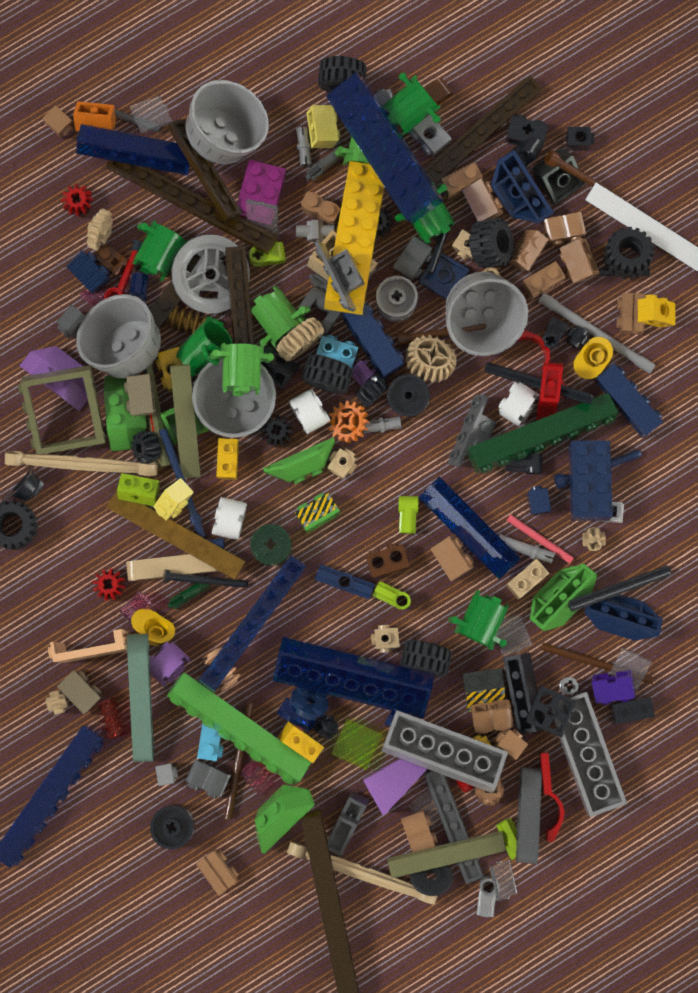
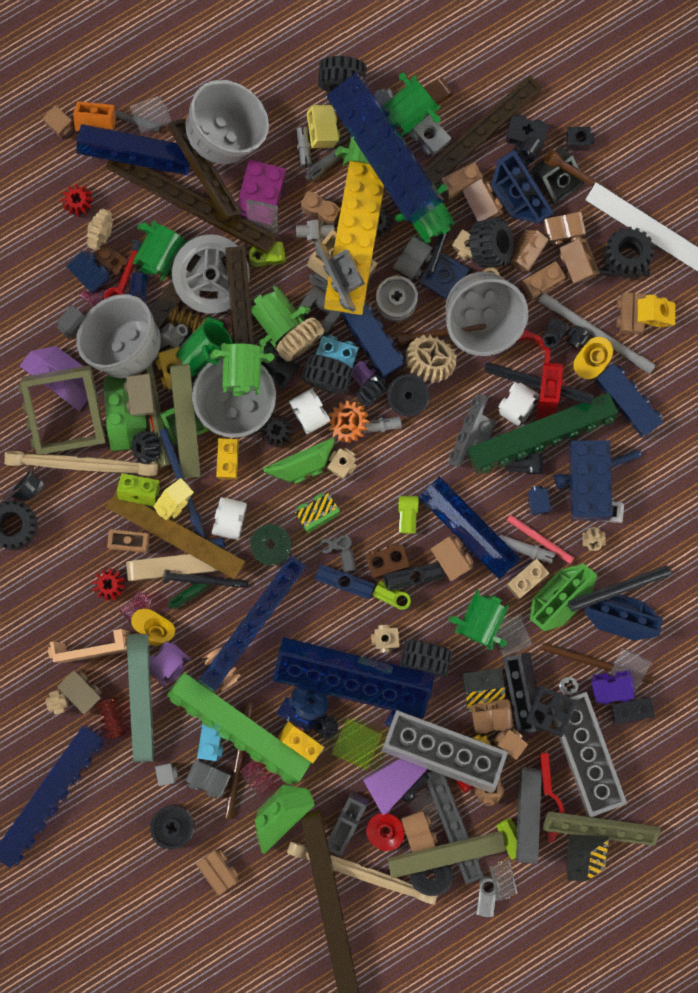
none -> medium nougat brick [107,529,150,553]
none -> light grey axle [160,323,188,348]
none -> dark grey bar [321,535,356,572]
none -> red dish [366,813,405,851]
none -> black piece [383,562,444,591]
none -> black bar [401,773,429,802]
none -> olive tile [543,811,661,846]
none -> pearl dark grey slope [566,835,609,881]

